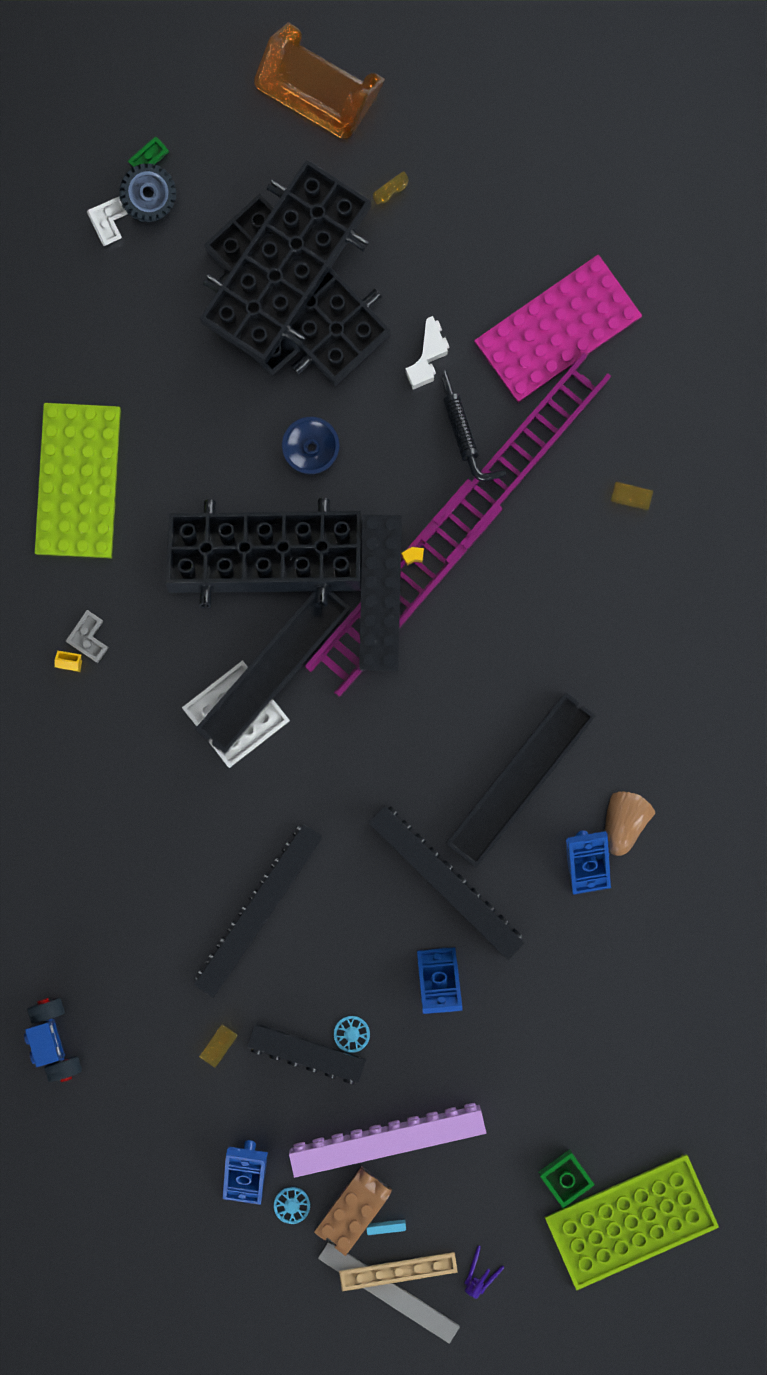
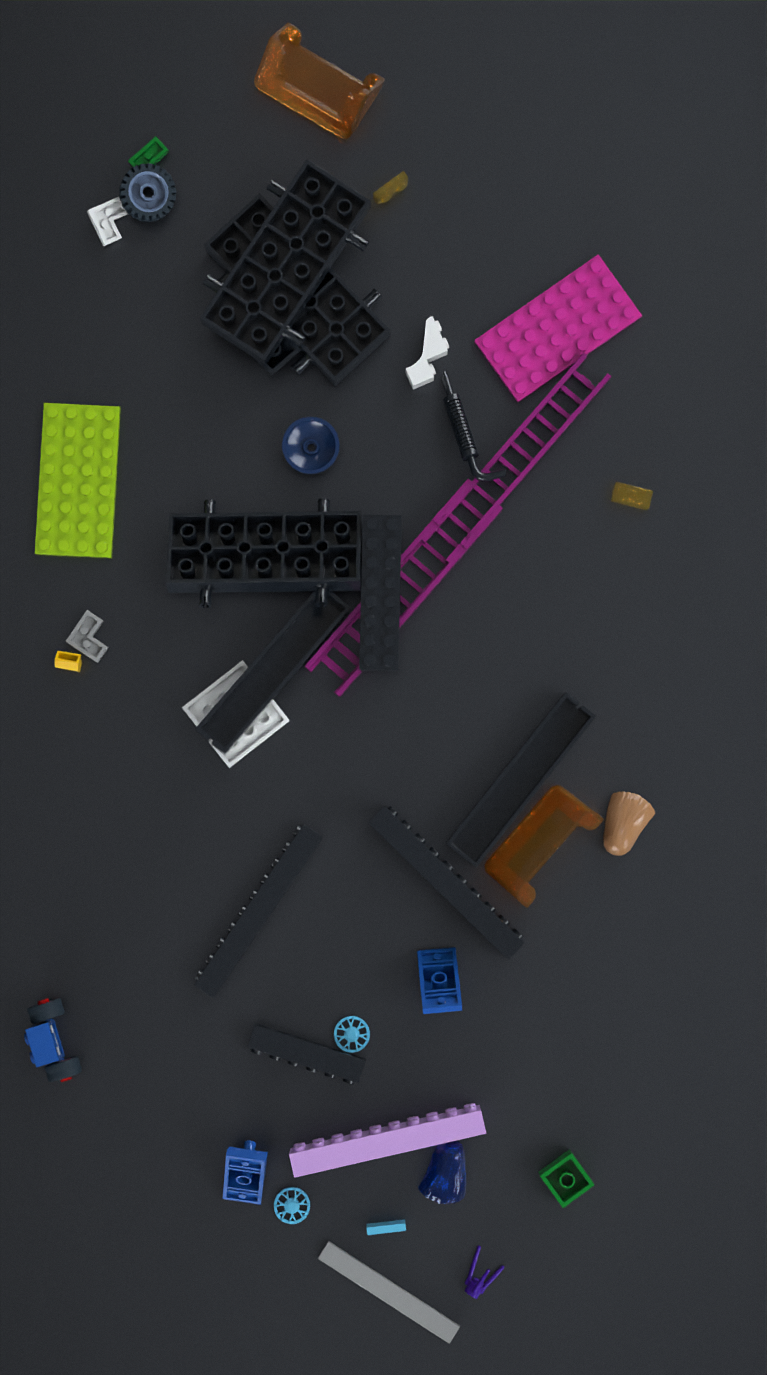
clear yellow plate [200,1024,238,1068] -> none
medium nougat piece [314,1165,392,1256] -> none
tan tile [339,1252,458,1291] -> none
yellow piece [401,547,424,566] -> none
lime plate [544,1154,719,1291] -> none
blue brick [566,831,611,895] -> none
none -> clear blue hair [418,1140,467,1204]
none -> clear orange windscreen [485,785,604,908]

